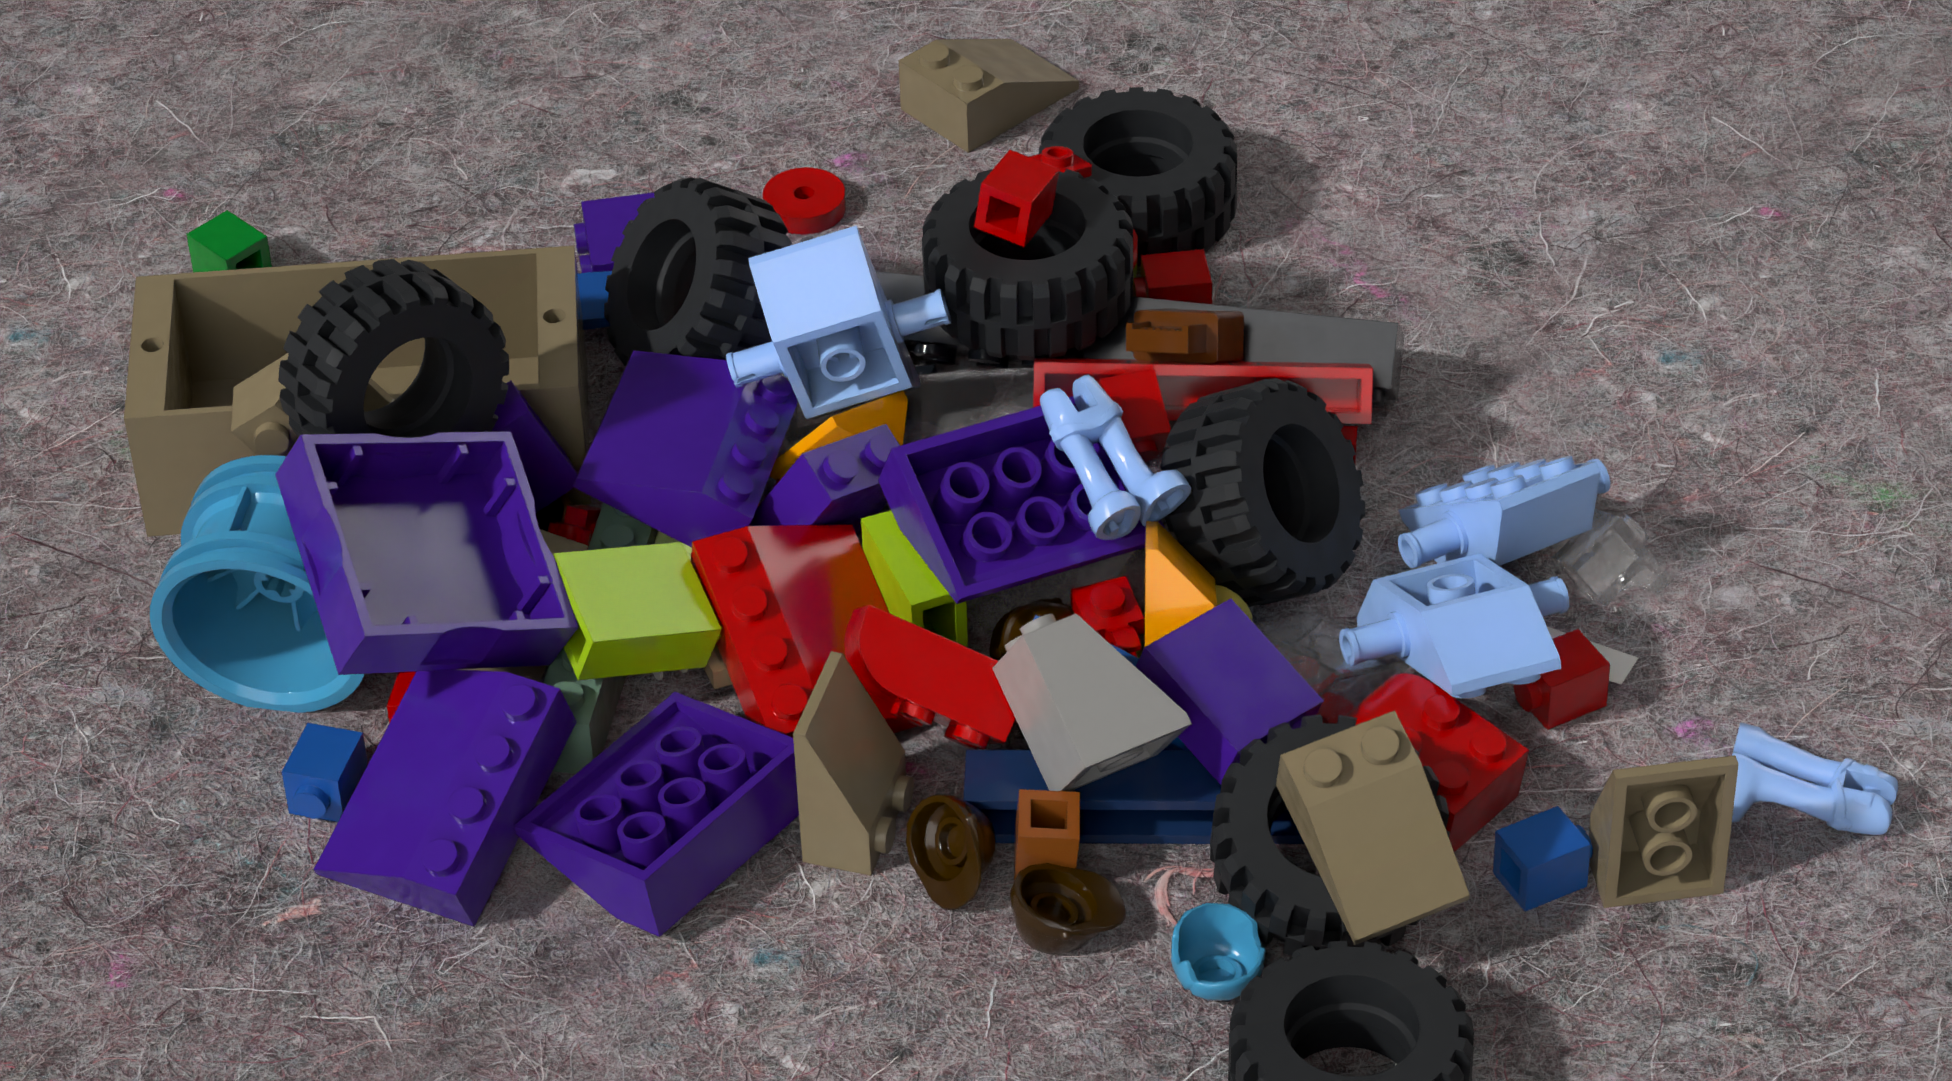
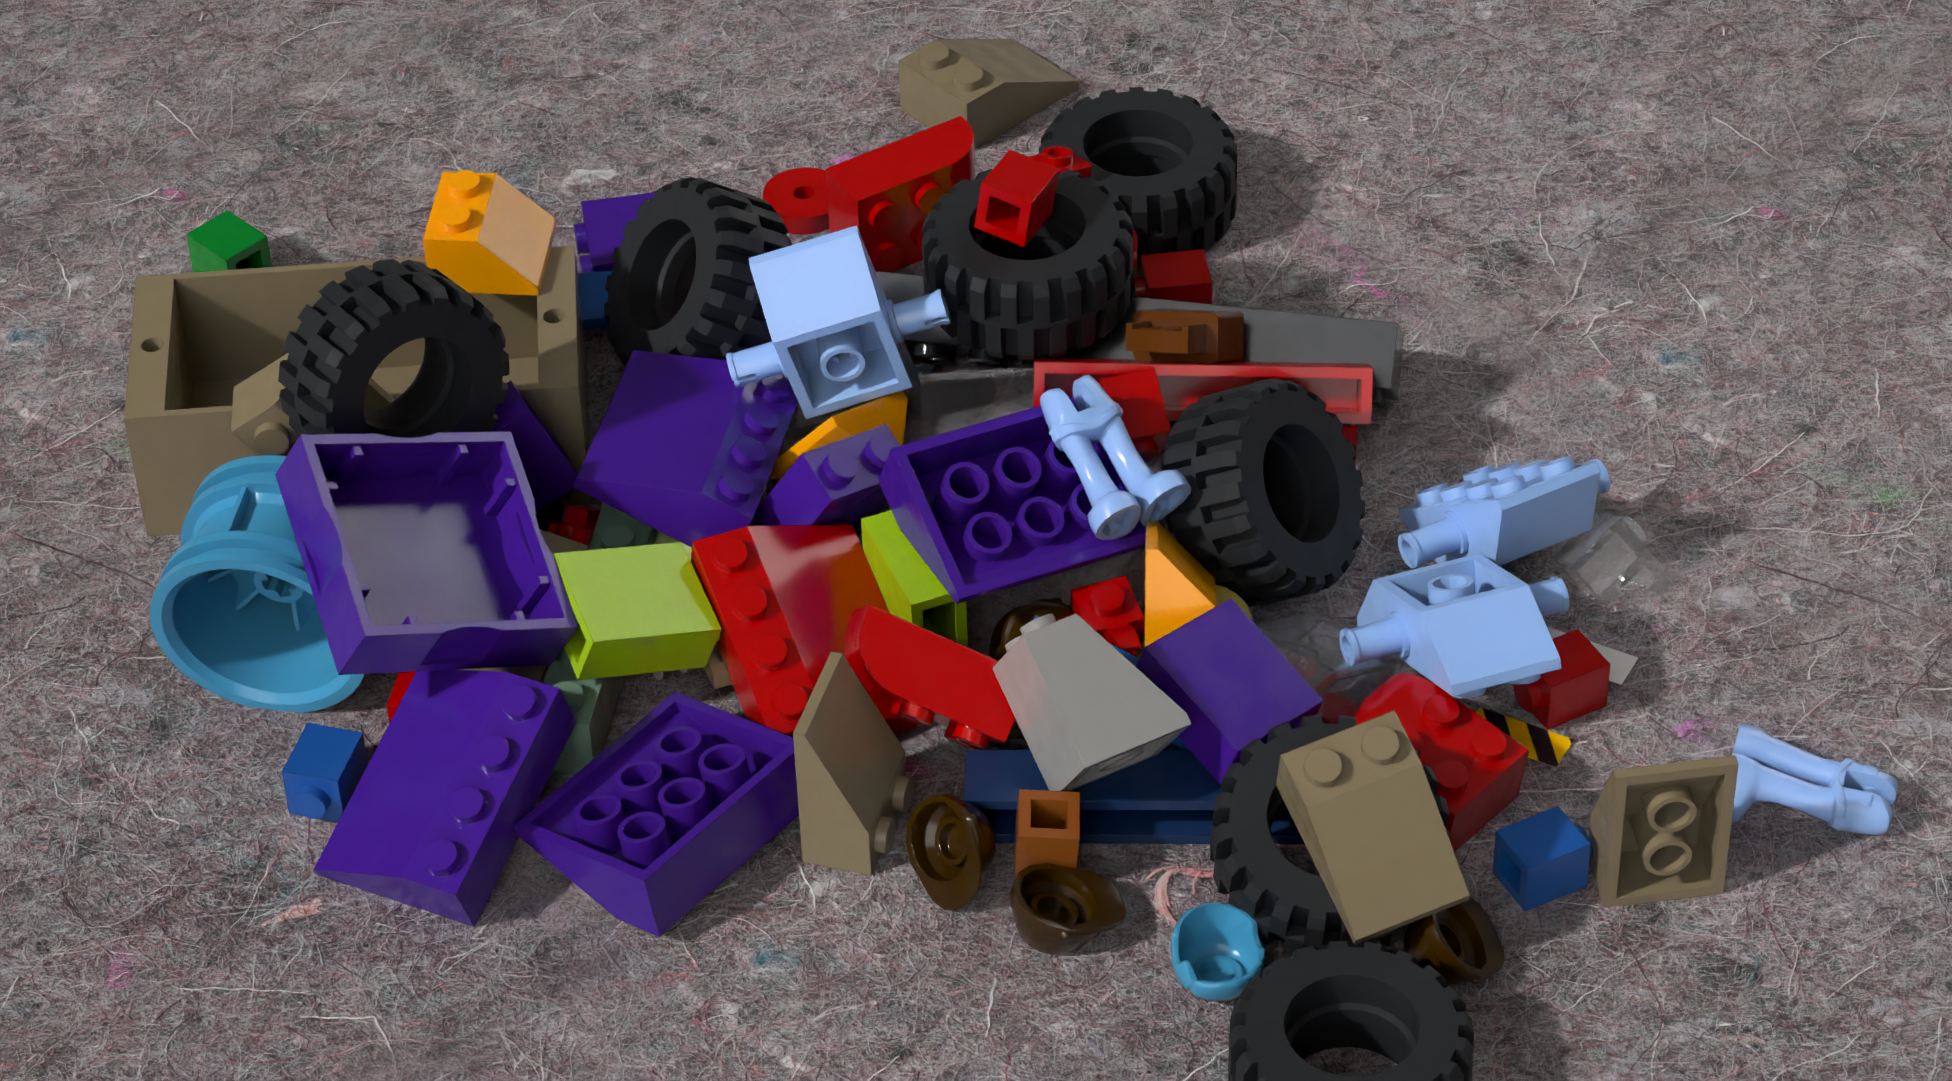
none -> light orange slope [423,170,556,296]
none -> red brick [826,116,975,273]
none -> dark brown hat [1403,897,1505,985]
none -> sticker [1476,707,1573,767]

